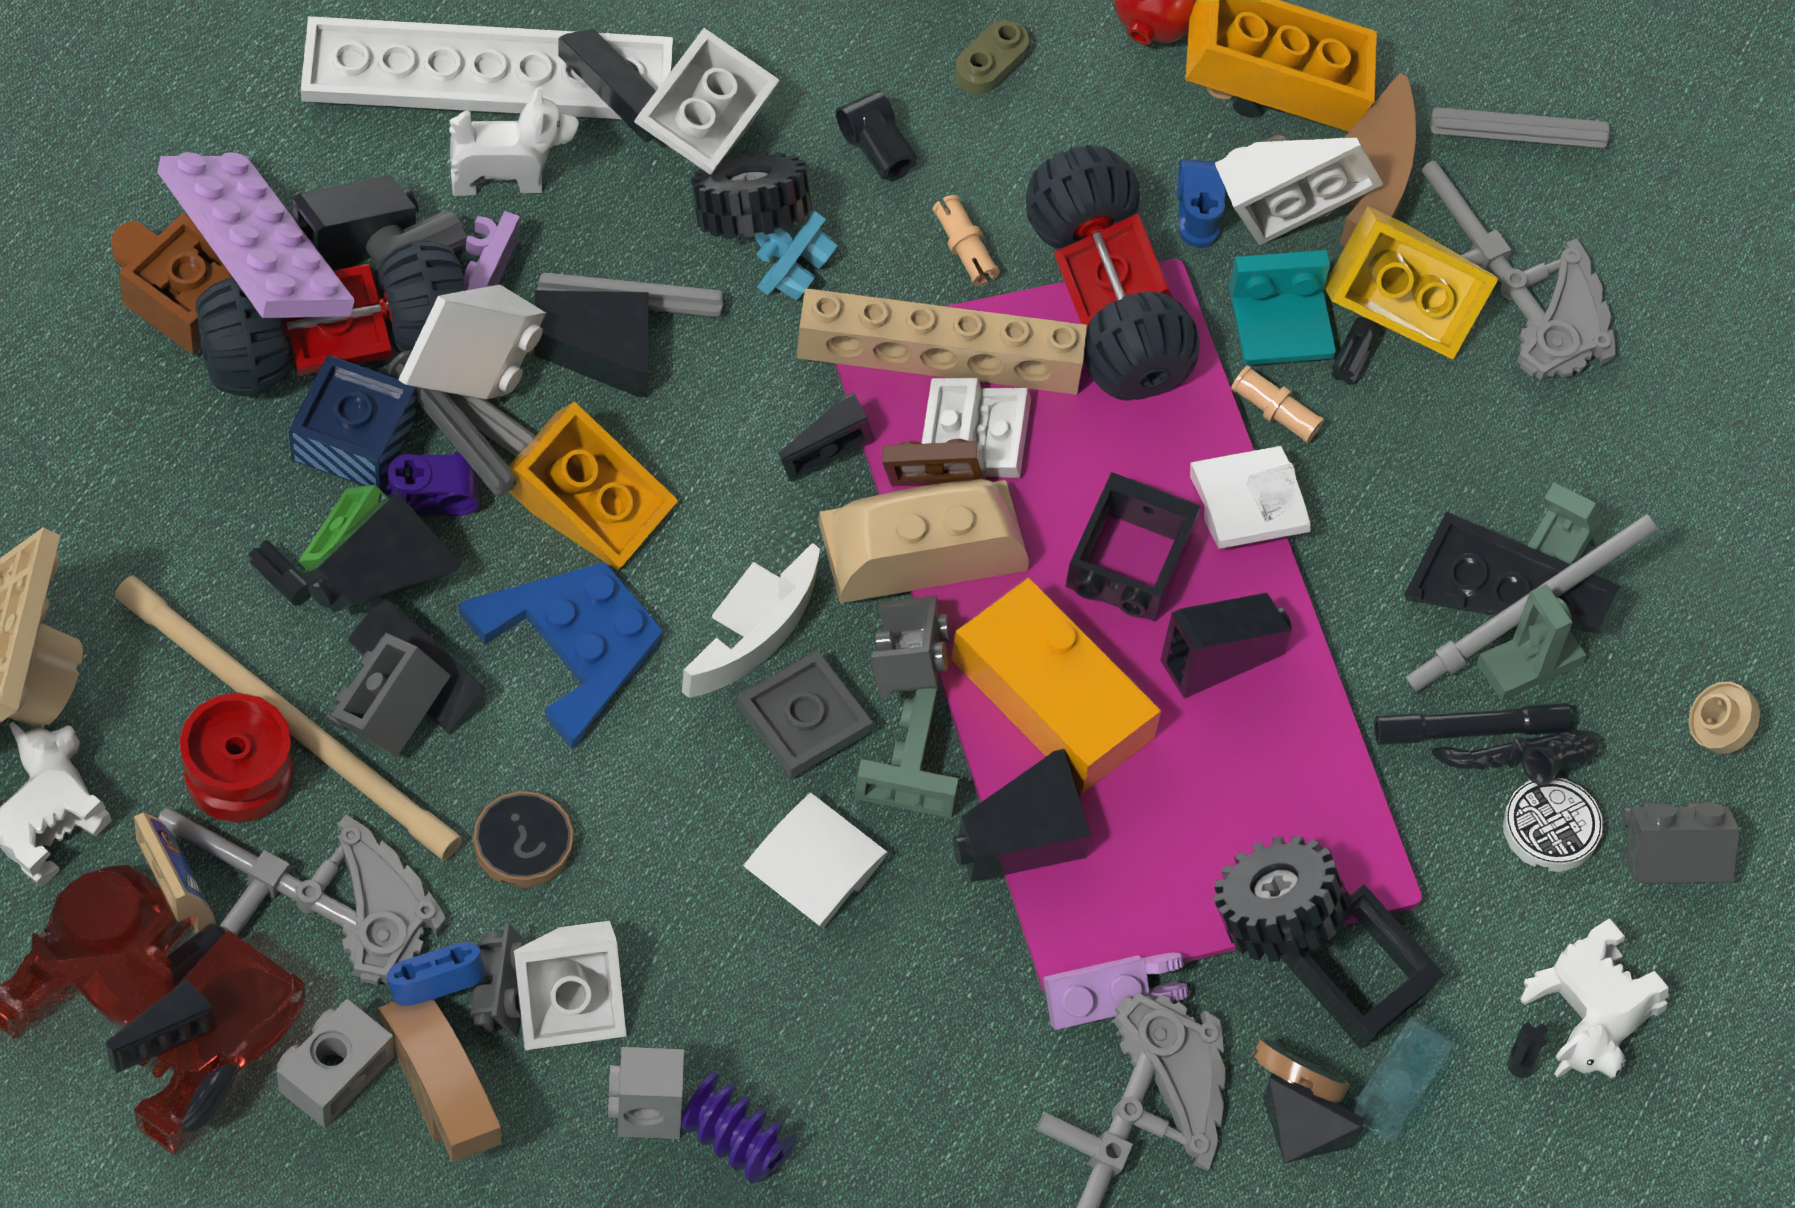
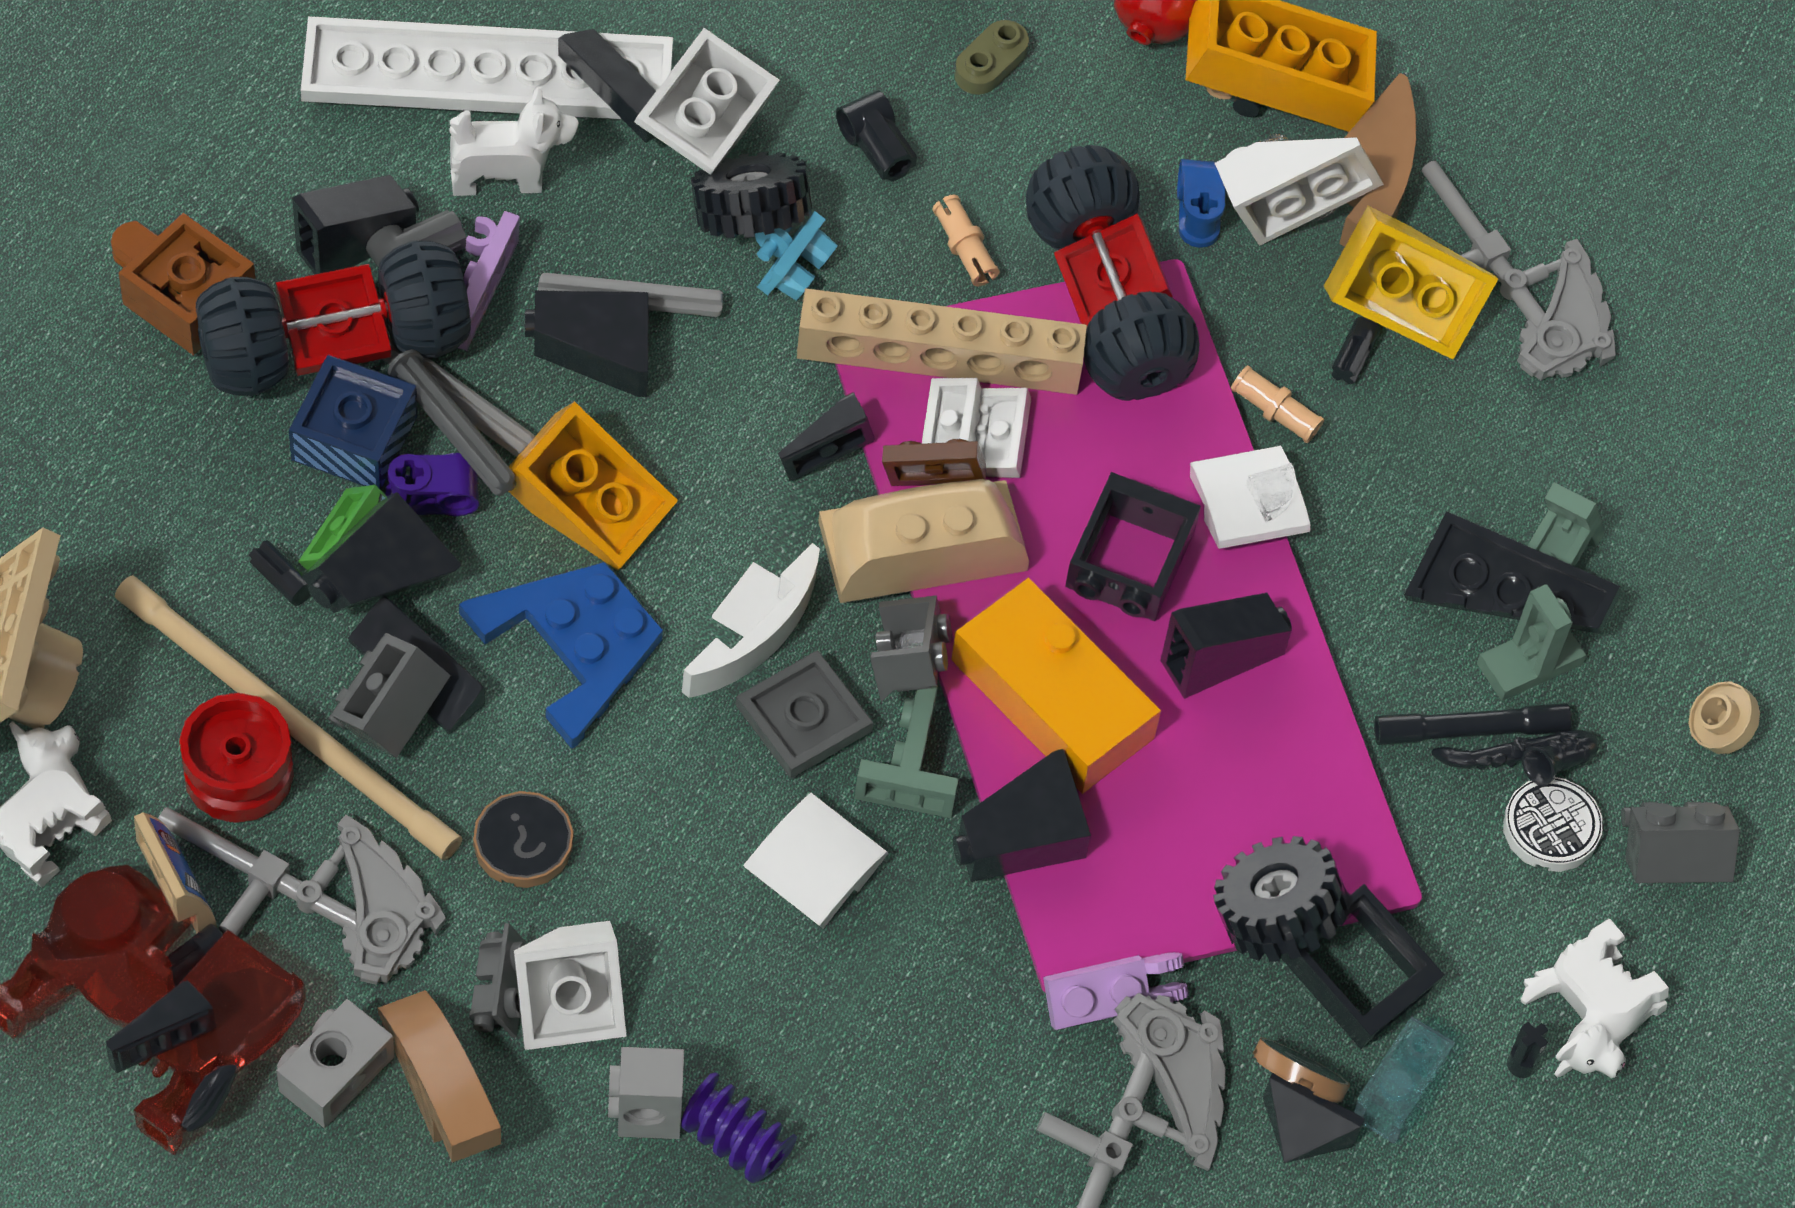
lavender plate [157,152,354,318] -> none
blue beam [386,942,486,1006] -> none
white slope [398,285,546,399] -> none
teal bracket [1228,250,1336,365] -> none
light grey bar [1405,514,1658,693] -> none
light grey axle [1430,107,1610,148] -> none

